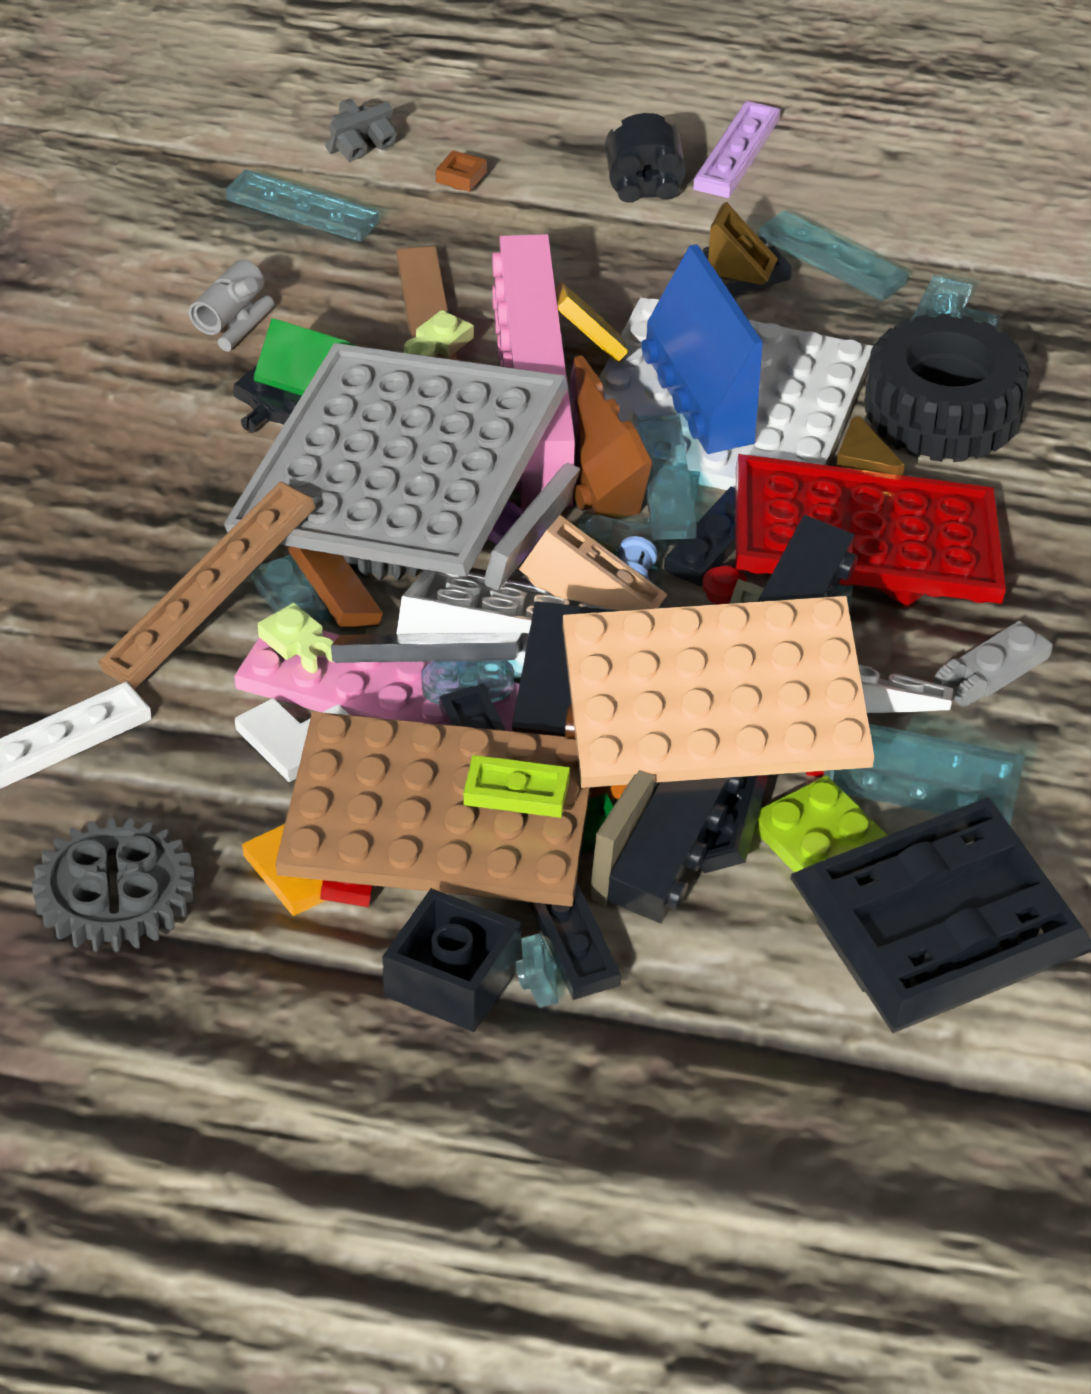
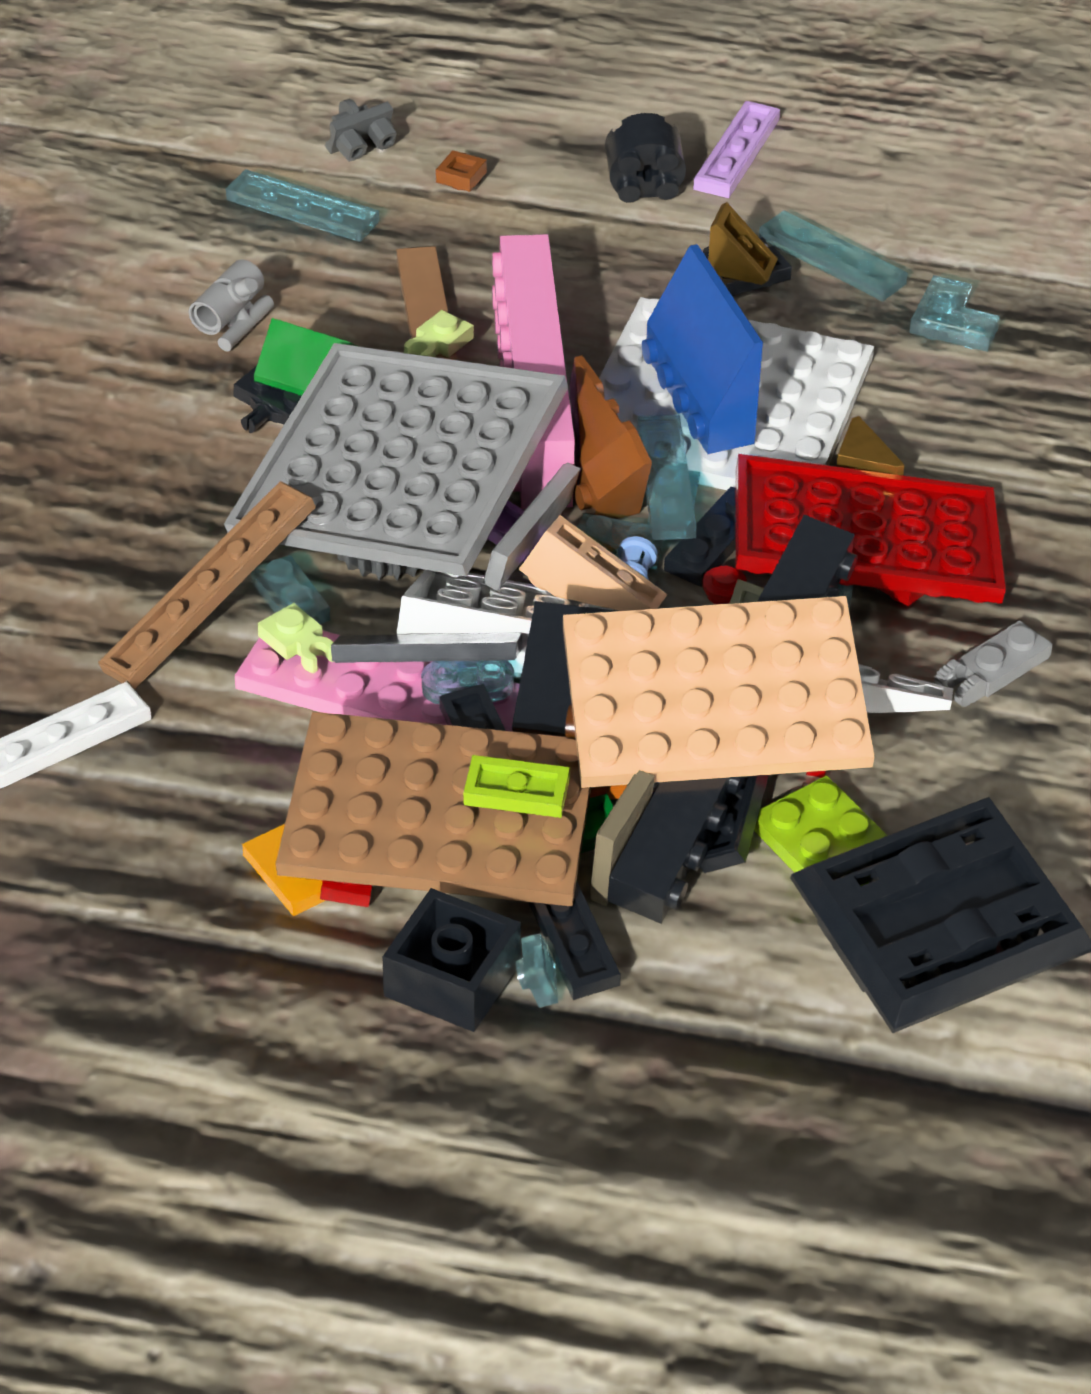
dark grey gear [31,817,195,952] -> none
white tile [235,698,349,782] -> none
dark orange tile [285,546,383,627] -> none
yellow tile [555,281,629,361] -> none
clear light blue brick [824,724,1025,826] -> none
black tyre [864,313,1029,462] -> none

